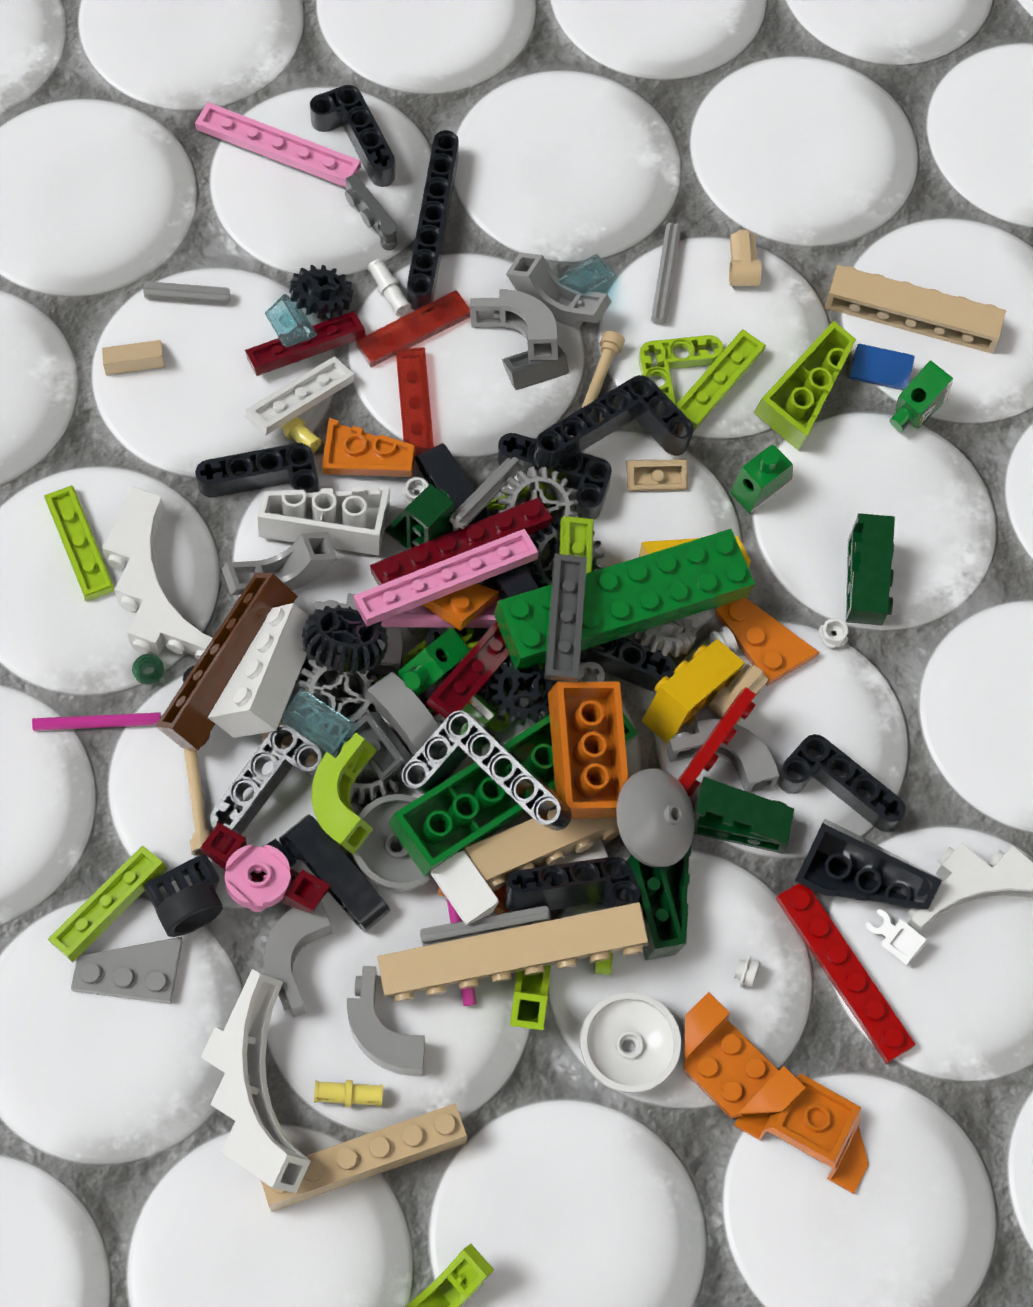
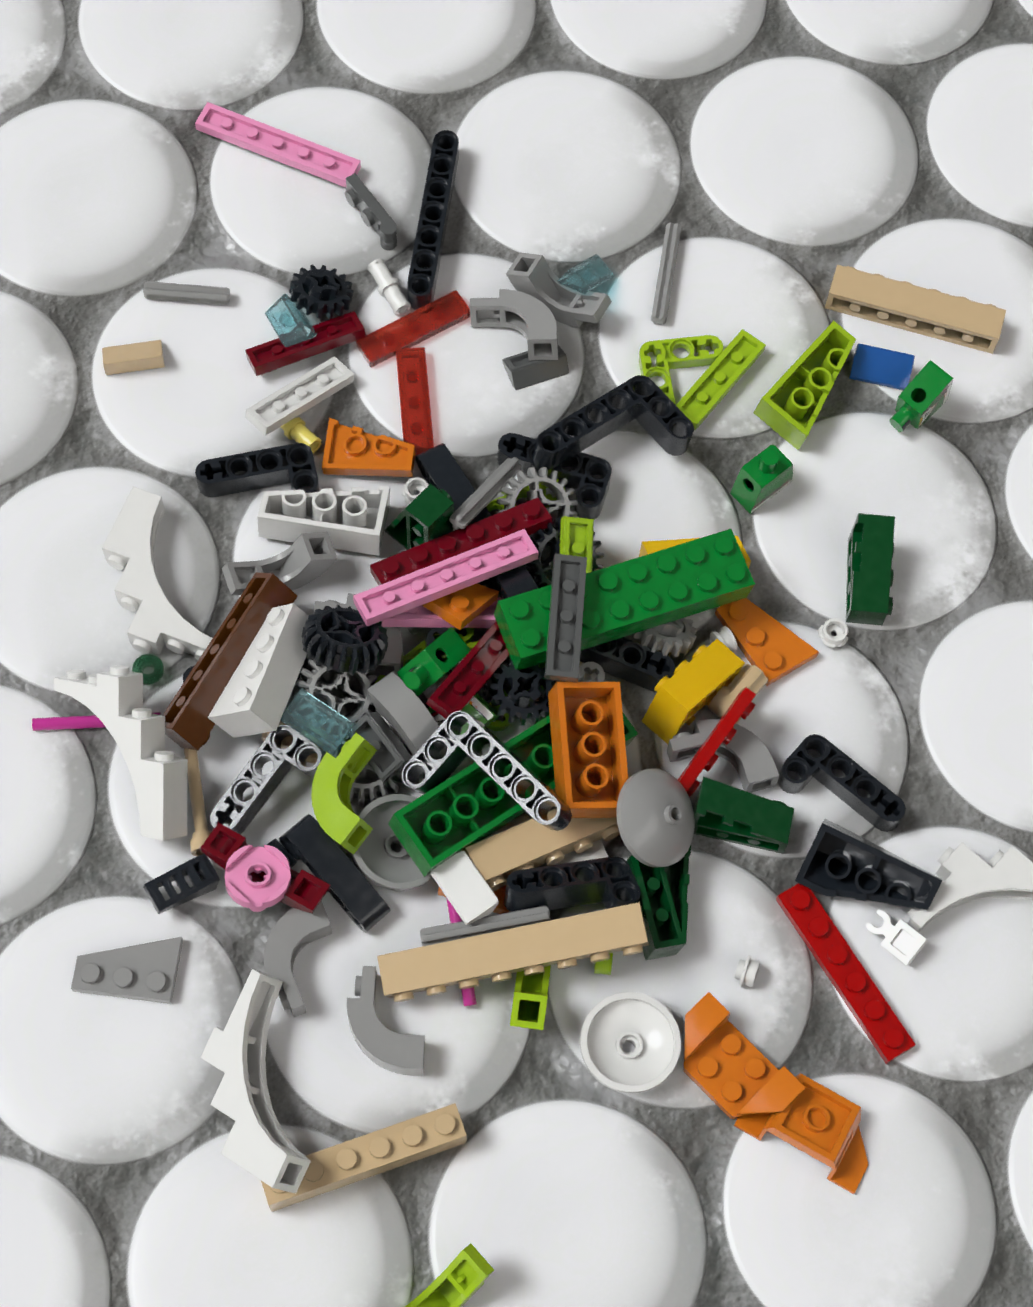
lime tile [44,485,114,602] -> none
lime plate [48,845,167,963] -> none
black tyre [156,882,223,937] -> none
black beam [310,85,395,187] -> none
light yellow pin [314,1080,383,1107] -> none
tan piece [582,331,625,408] -> none
tan slope [626,458,688,491] -> none
tan piece [729,230,761,286] -> none
none -> white arch [54,666,188,841]

